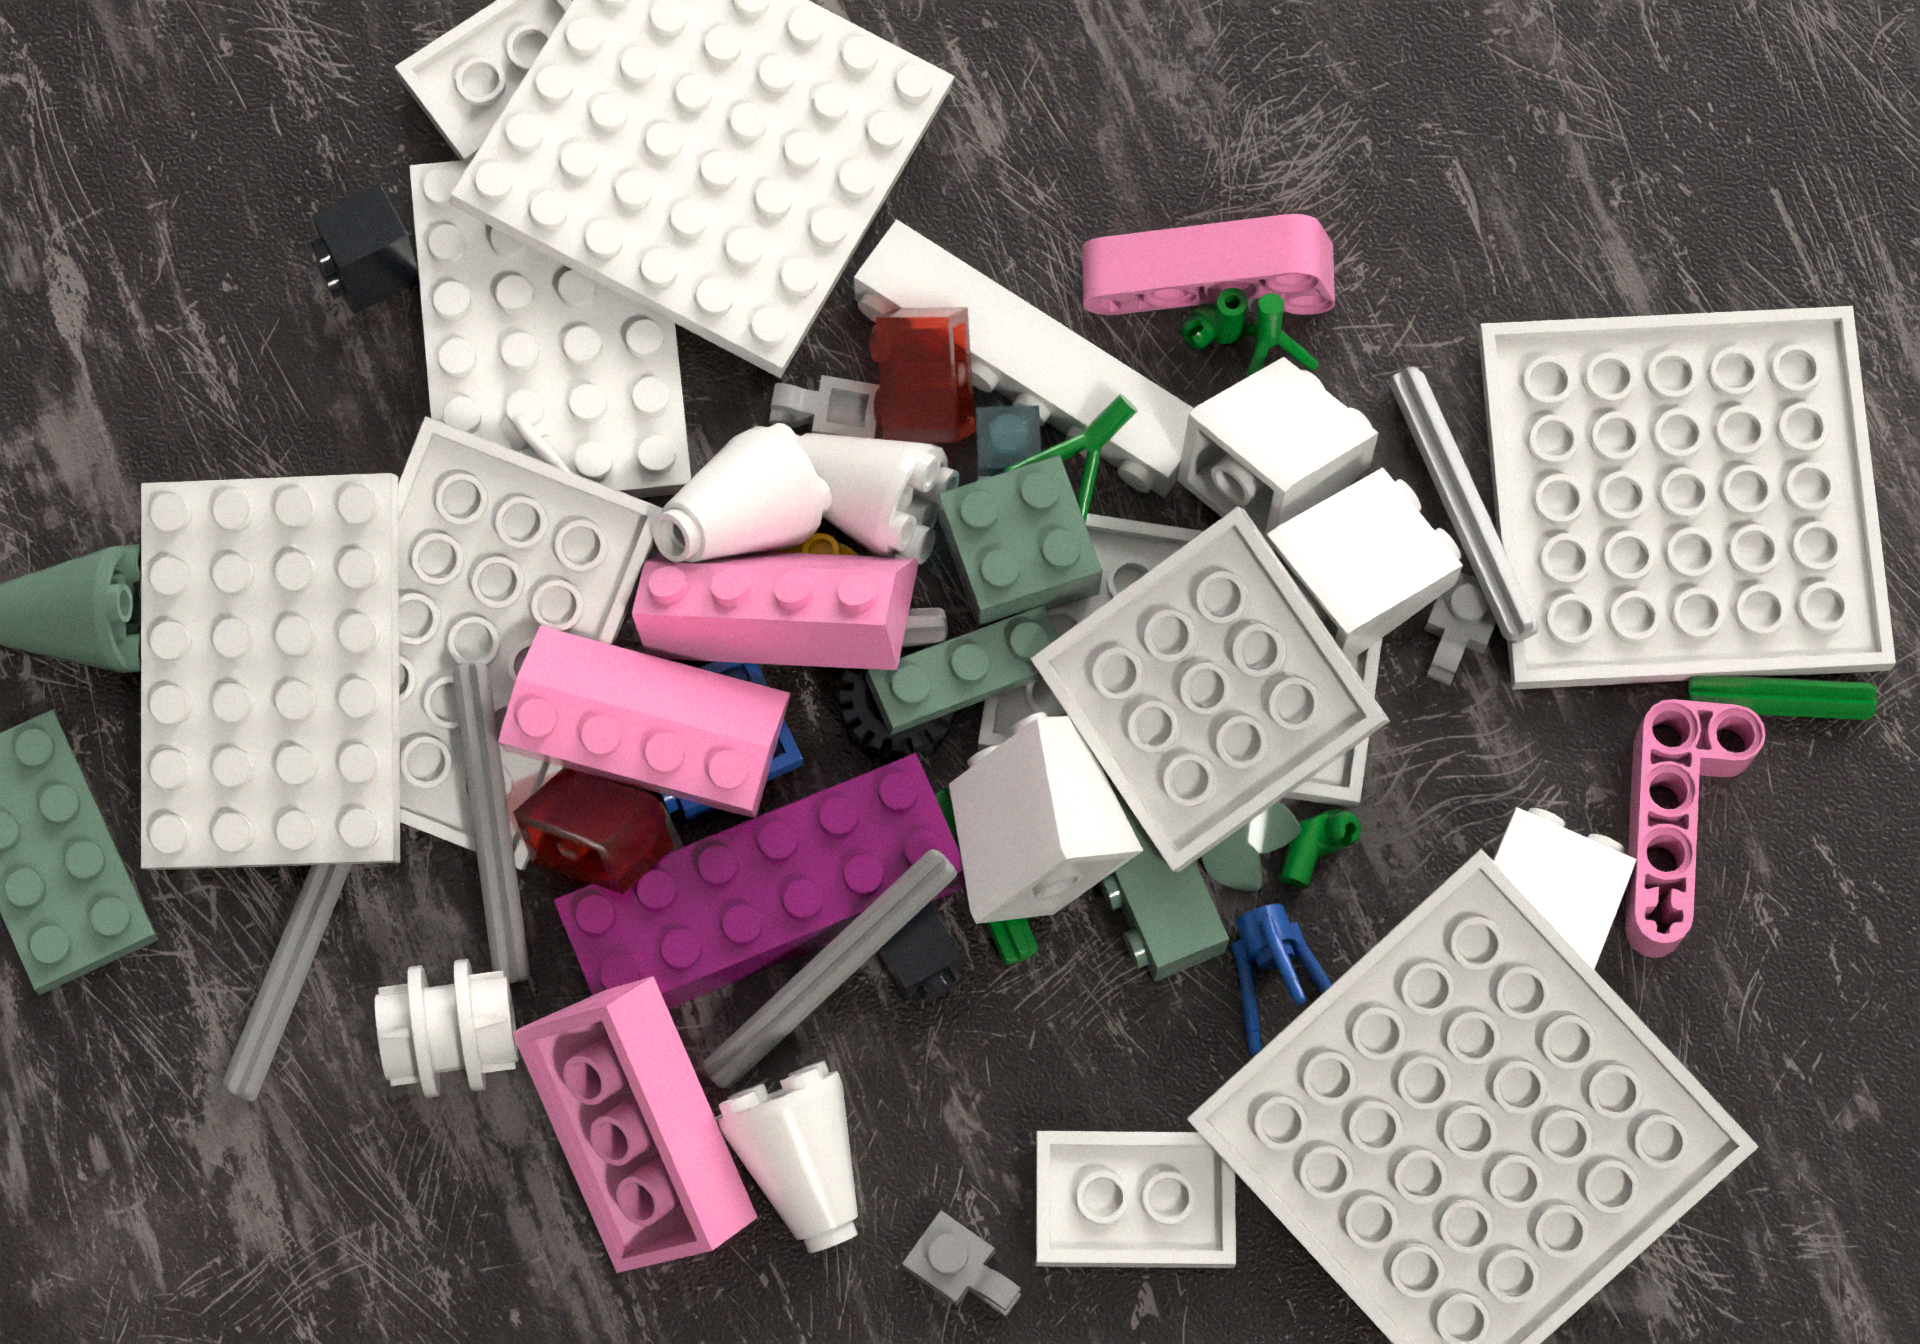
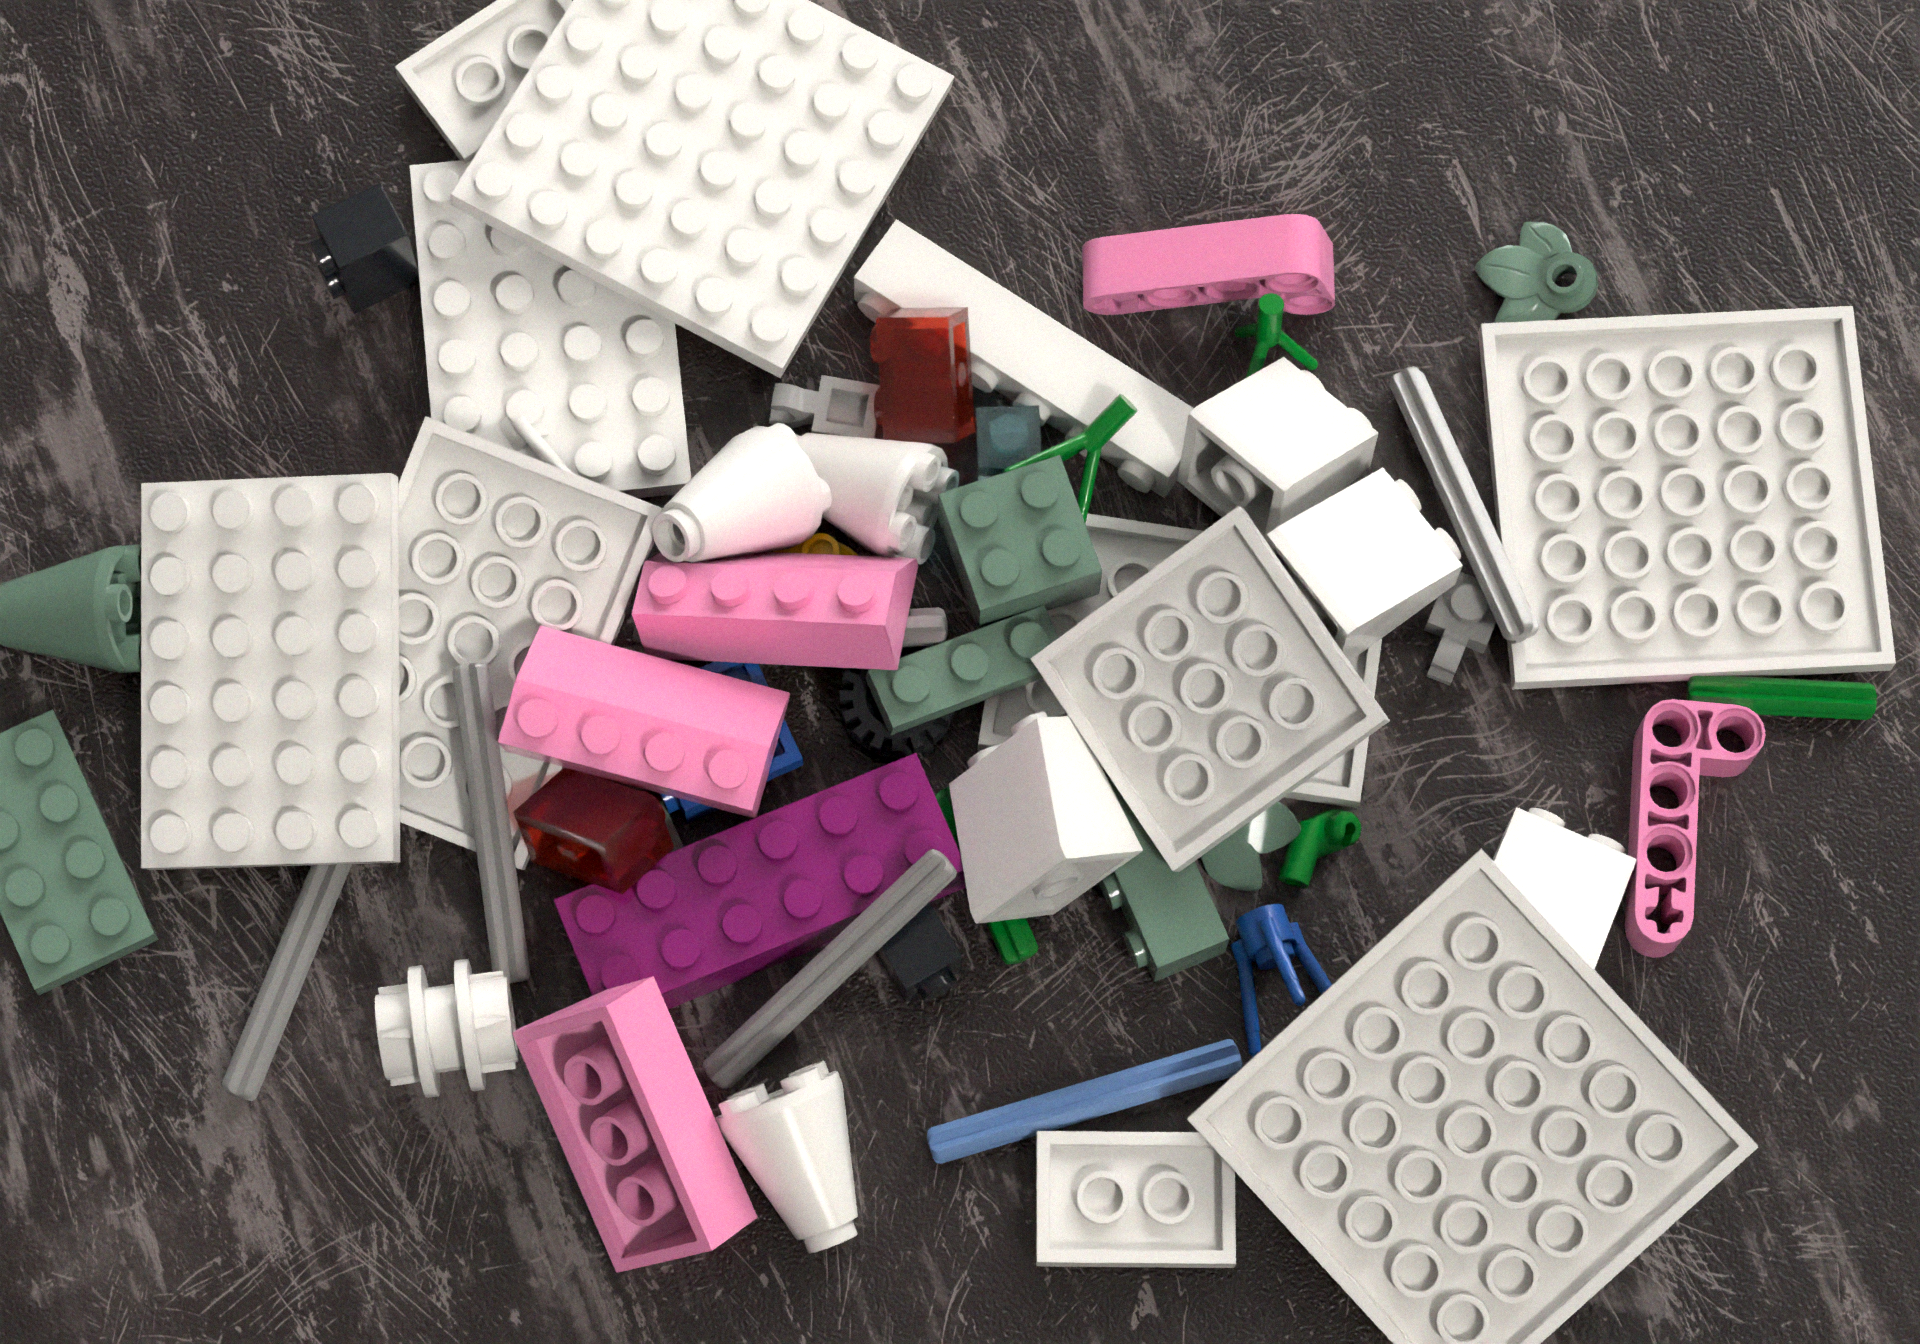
light grey plate [902,1210,1021,1317] -> none
green arm [1180,288,1248,350] -> none
none -> medium blue axle [927,1039,1242,1164]
none -> sand green plate [1475,222,1598,323]

